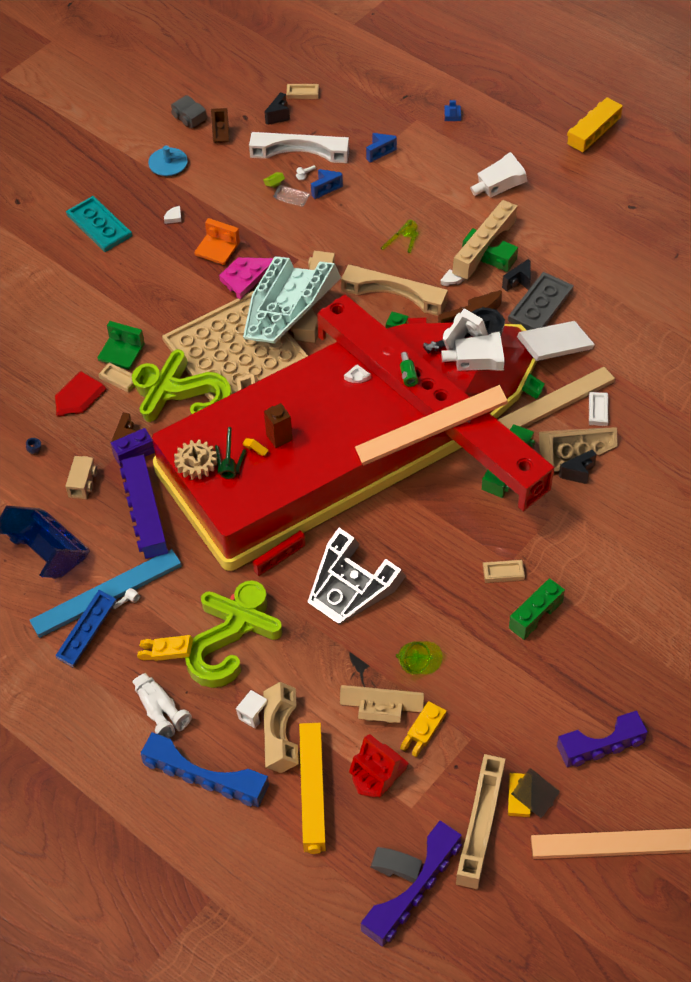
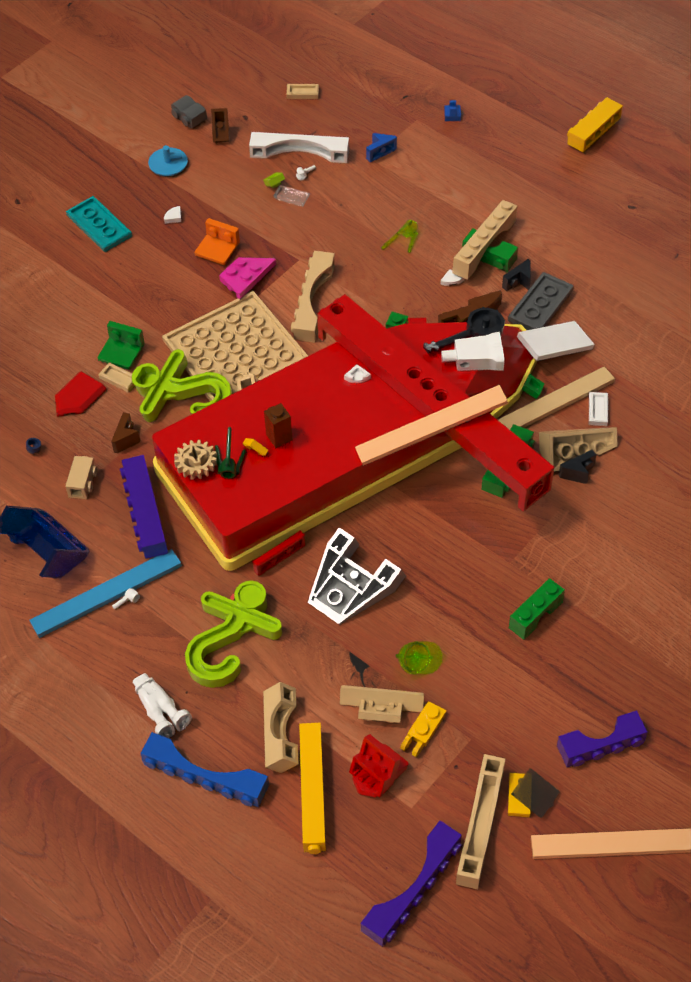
blue plate [55,590,117,668] -> none
dark purple brick [111,428,155,467] -> none
yellow hinge [137,635,193,661] -> none
white panel [236,690,267,729] -> none
light aqua wedge [243,256,341,344] -> none
black slope [264,92,290,125] -> none
blue slope [311,169,343,199] -> none
tan arch [341,264,448,316] -> none
dark grey slope [370,847,422,883] -> none
green piece [400,352,418,387] -> none
white bracket [443,309,488,350] -> none
white piece [470,152,527,198] -> none
tan tile [483,560,525,583] -> none

